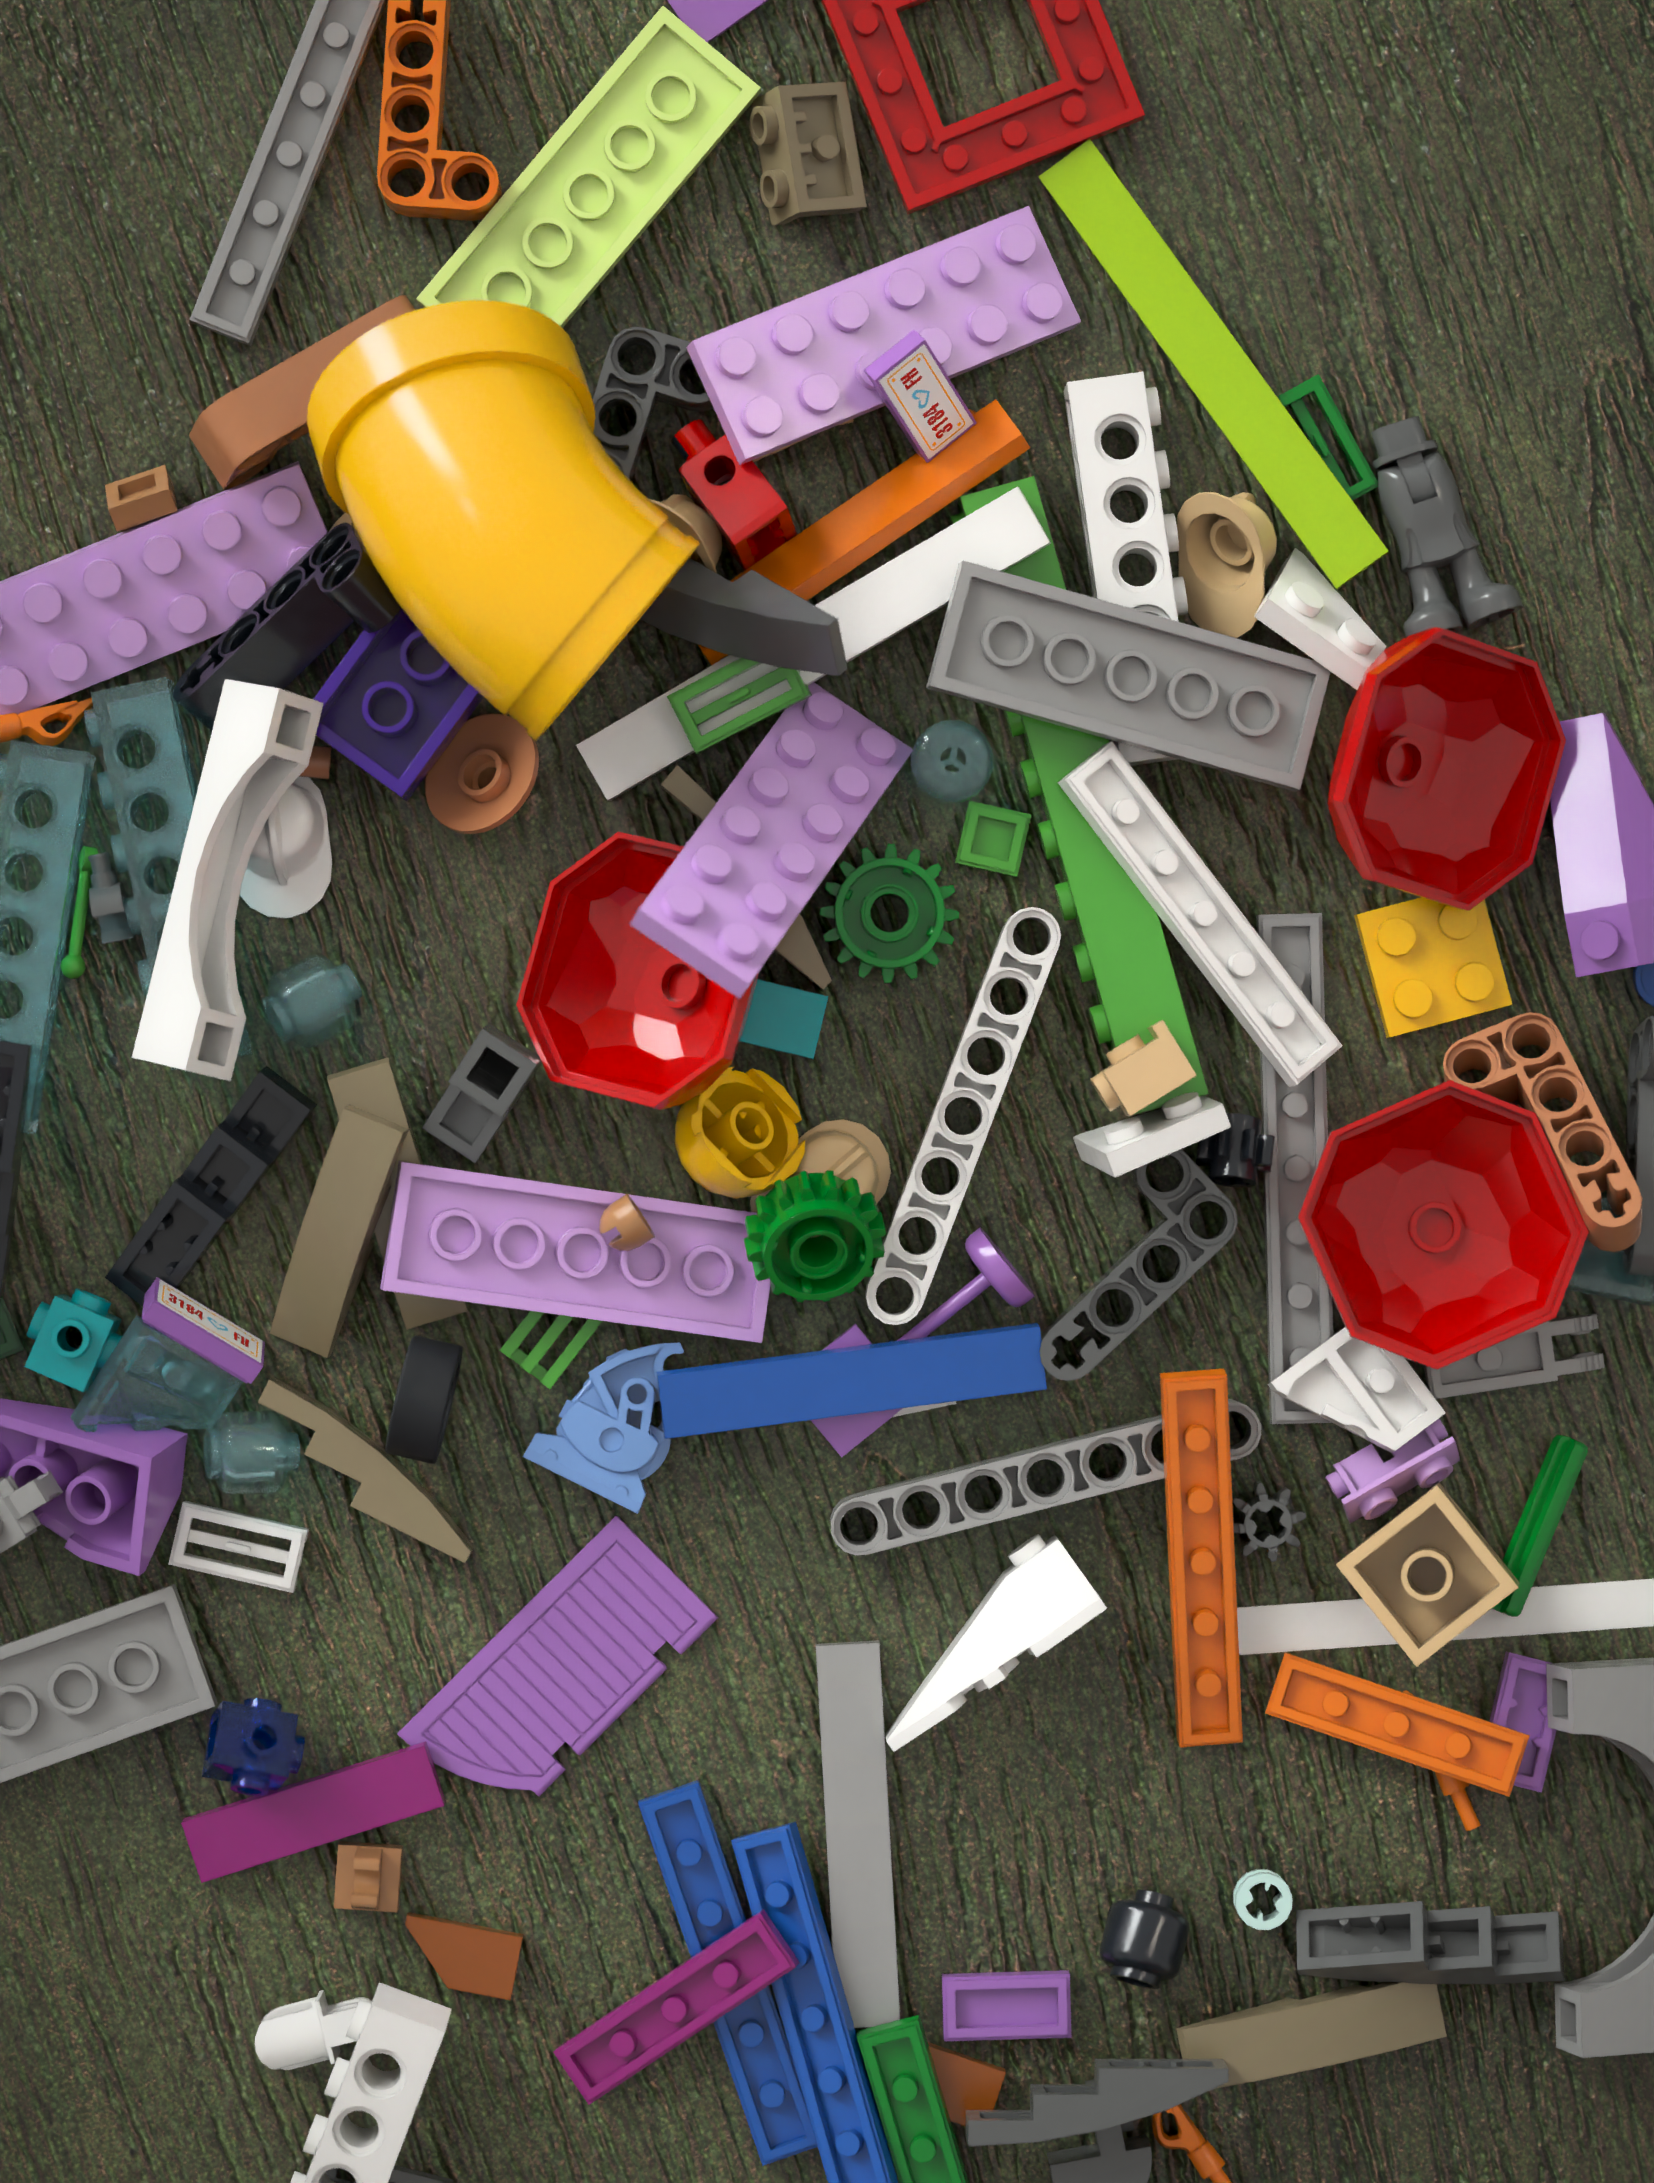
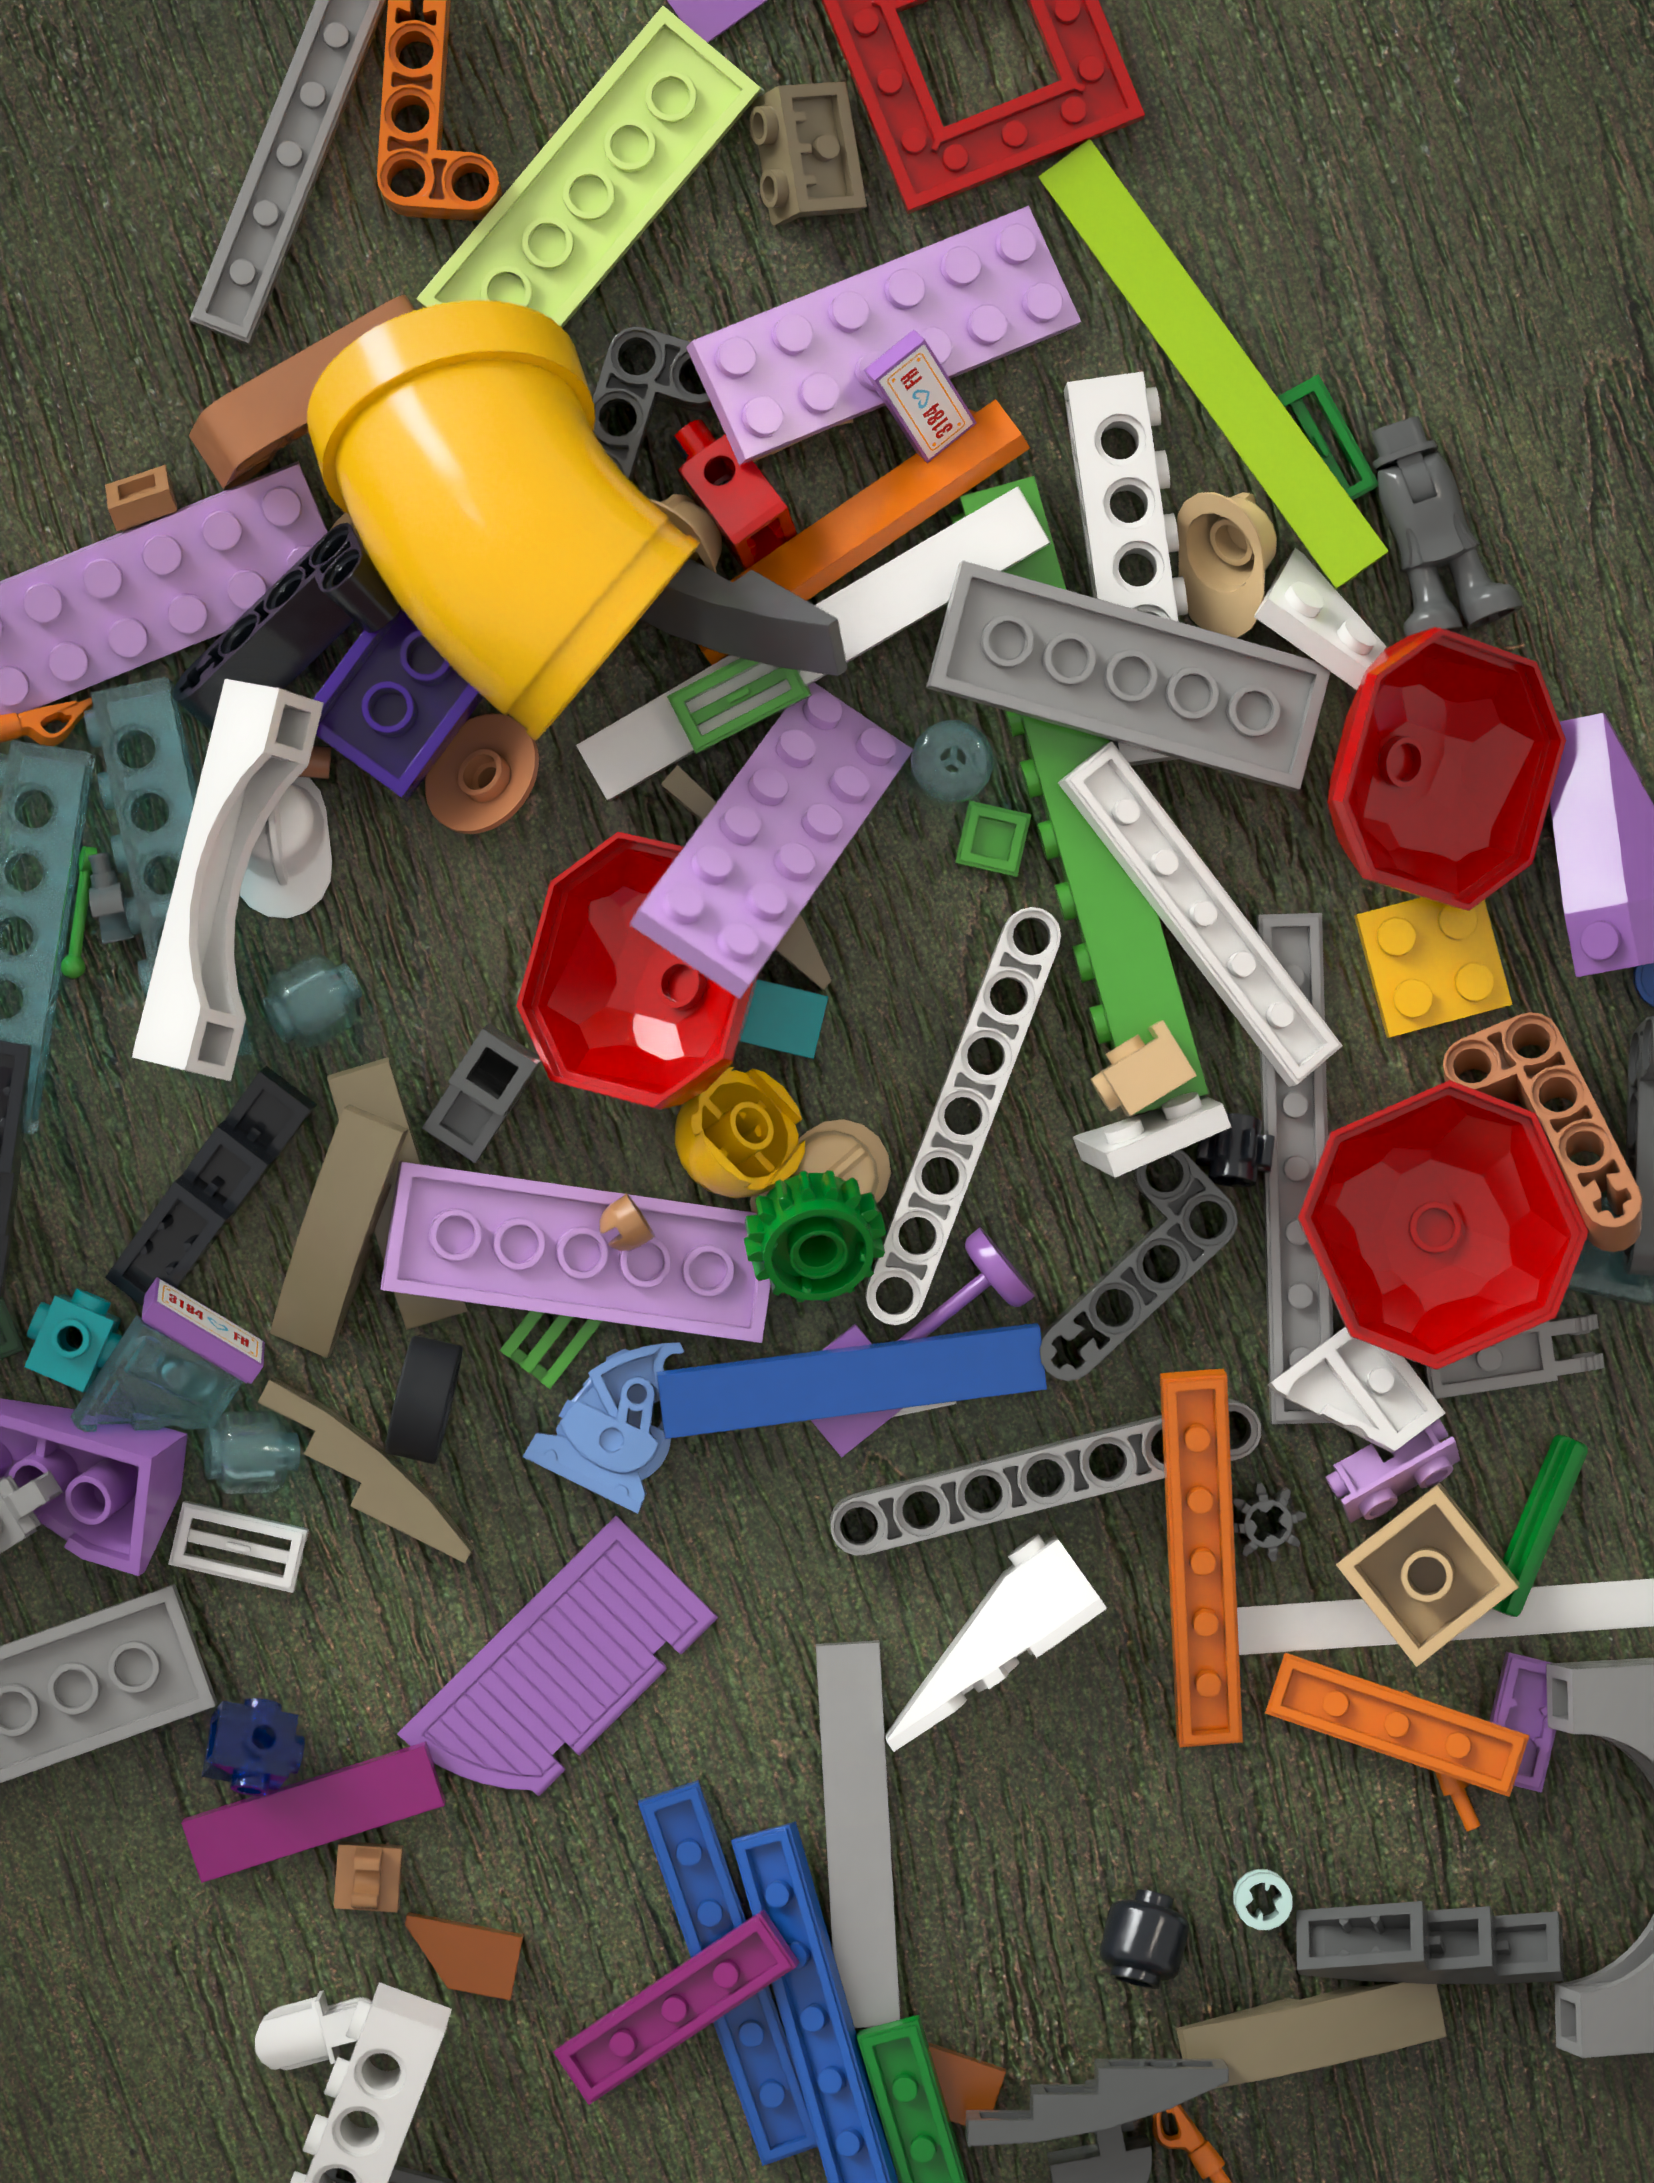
green gear [819,844,959,984] -> none
medium lavender tile [942,1970,1072,2041] -> none

